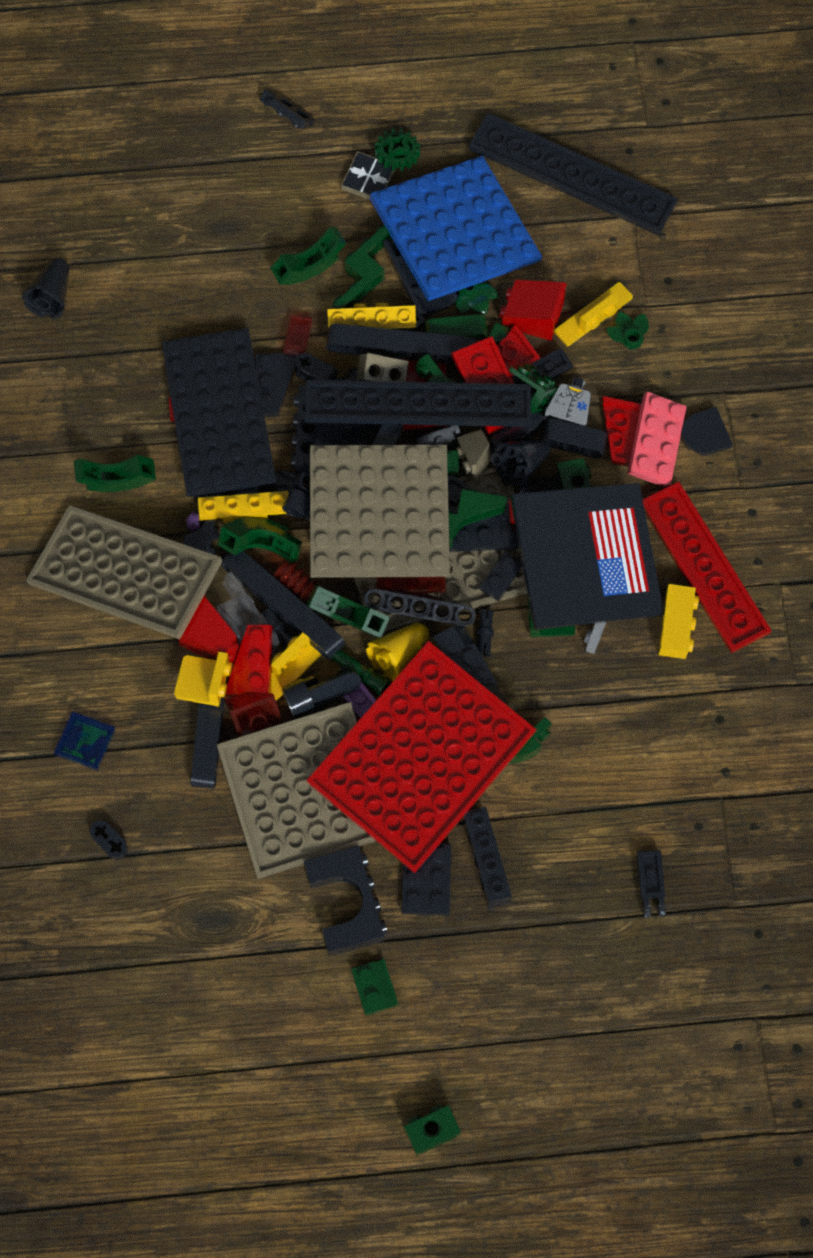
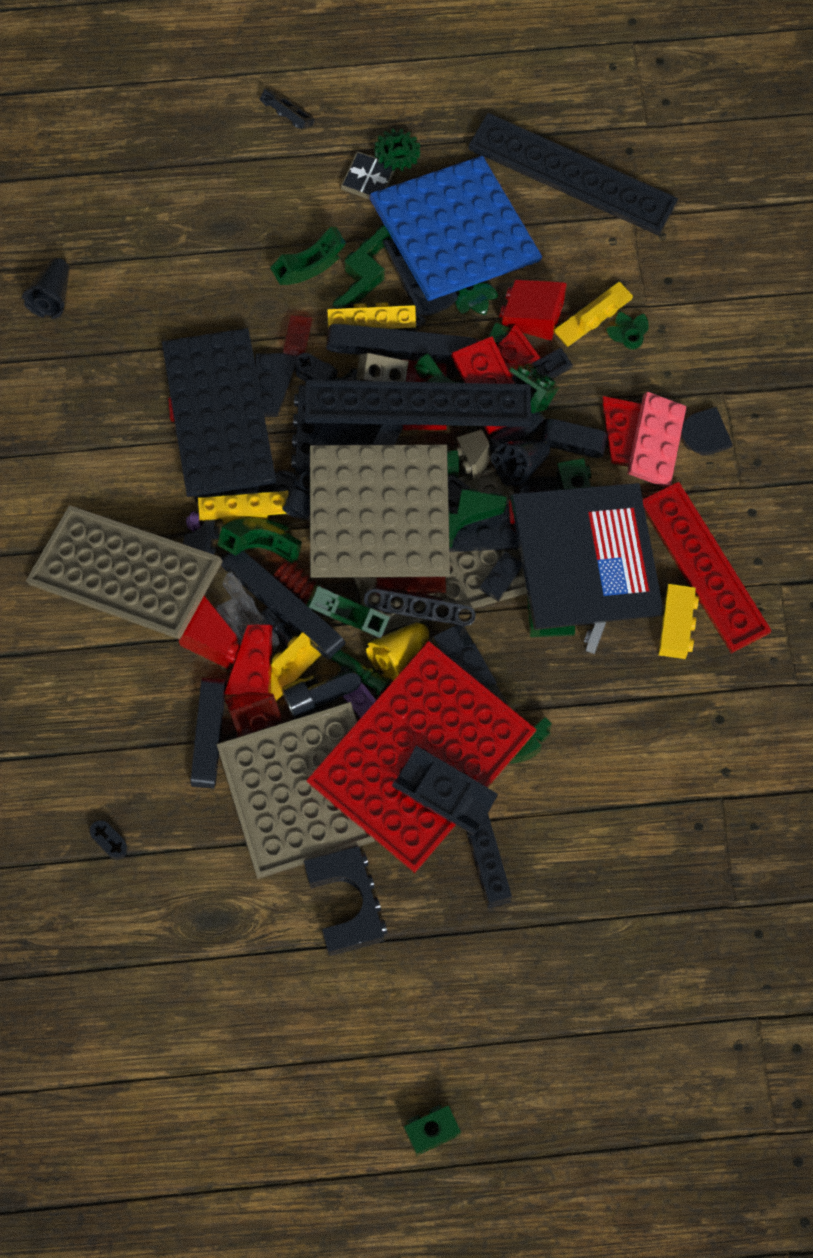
clear blue tile [54,711,116,771] -> none
dark green arch [73,455,156,492] -> none
yellow bracket [174,652,232,706] -> none
dark green plate [351,959,399,1016] -> none
black plate [402,844,451,916] -> none
black plate [415,425,461,451] -> none
dark green beam [423,315,488,341] -> none
black pin [476,609,494,657] -> none
light grey torso [545,377,591,427] -> none
black hinge [636,850,665,918] -> none
none -> black piece [392,745,498,835]

